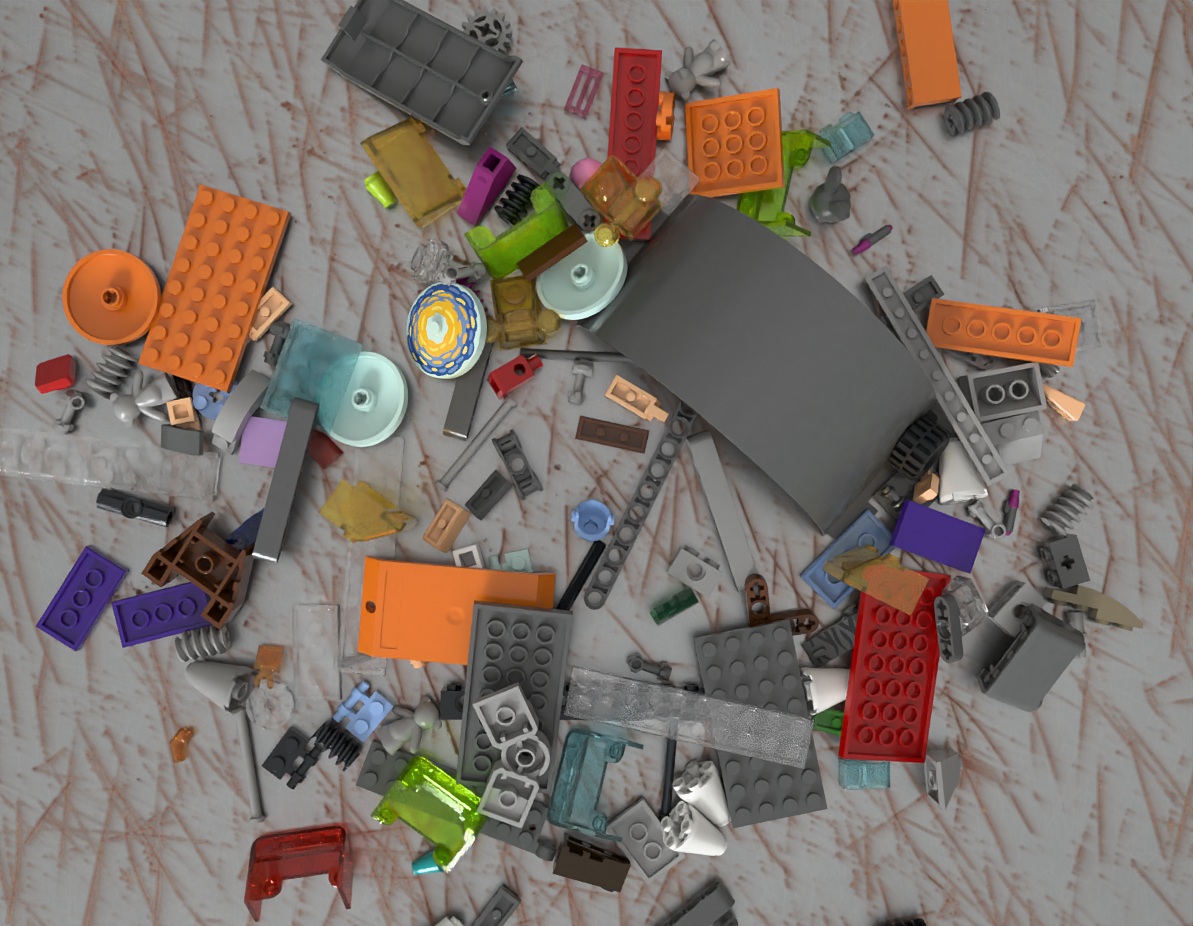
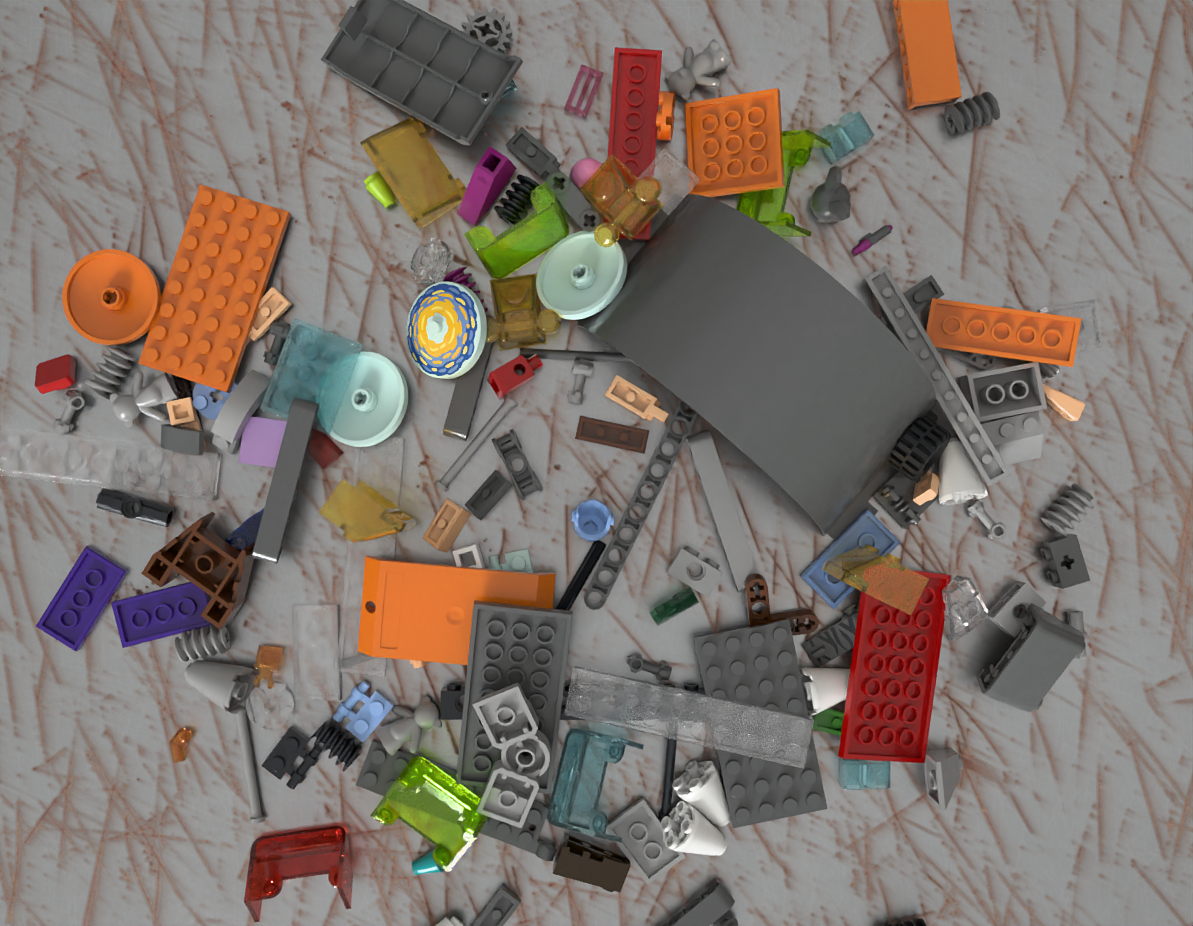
light grey bar [439,261,485,286] -> none
reddish brown tile [516,223,588,282] -> none
dark purple tile [889,499,986,574] -> none
dark grey beam [934,593,963,663] -> none
piece [1004,489,1020,536] -> none
dark tan slope [1043,585,1143,631] -> none

